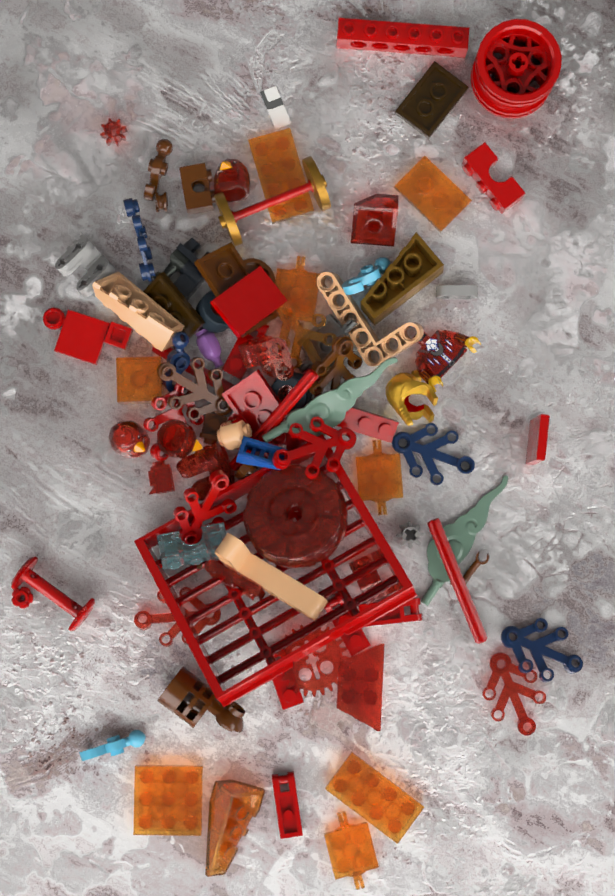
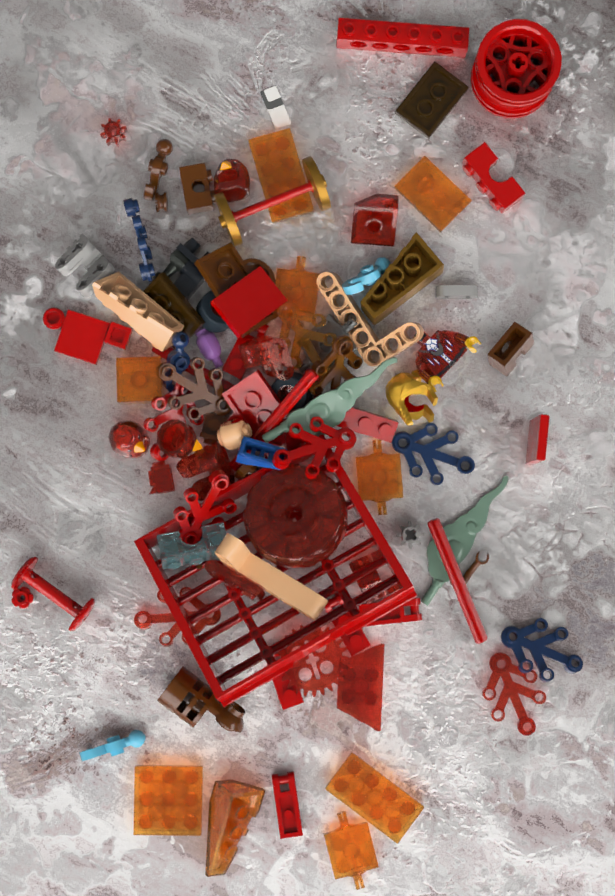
none -> reddish brown brick [487,322,534,377]

